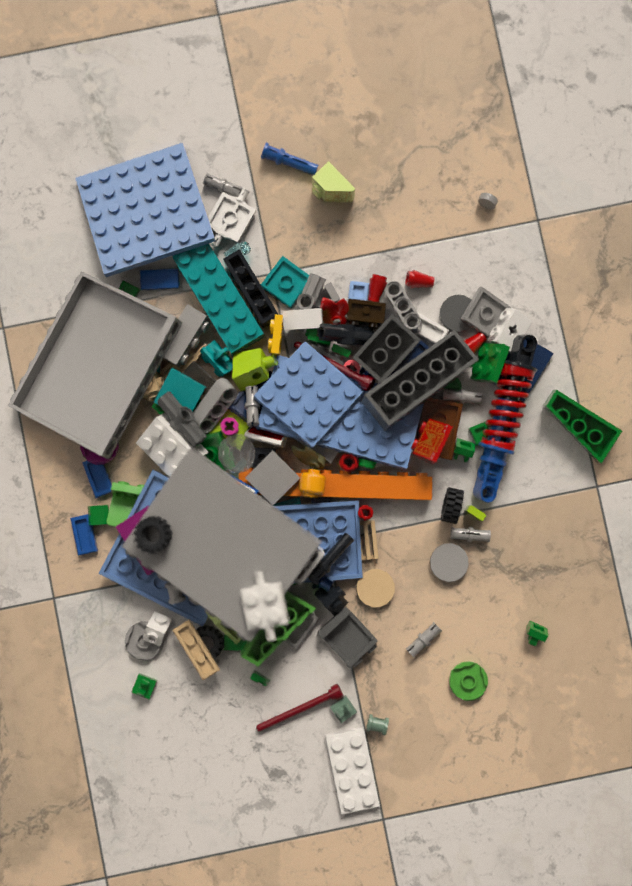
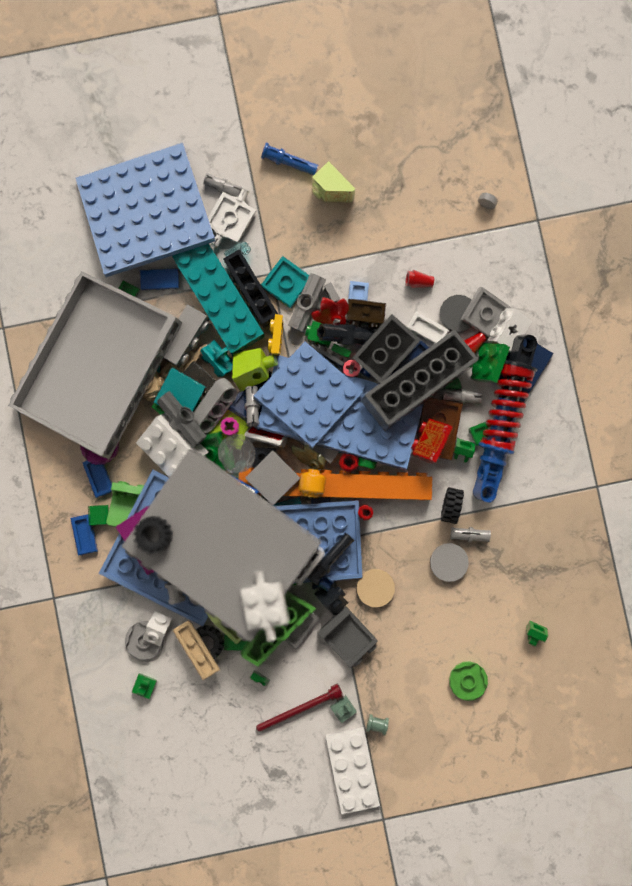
white tile [283,308,323,330] -> none
dark red piece [294,341,375,392] -> none
tan tile [360,520,379,560] -> none
red cone [368,274,388,302] -> none
light grey beam [385,281,422,334] -> none
light grey pin [406,622,442,658] -> none
lime tile [464,505,486,521] -> none
green wedge [543,389,622,464] -> none

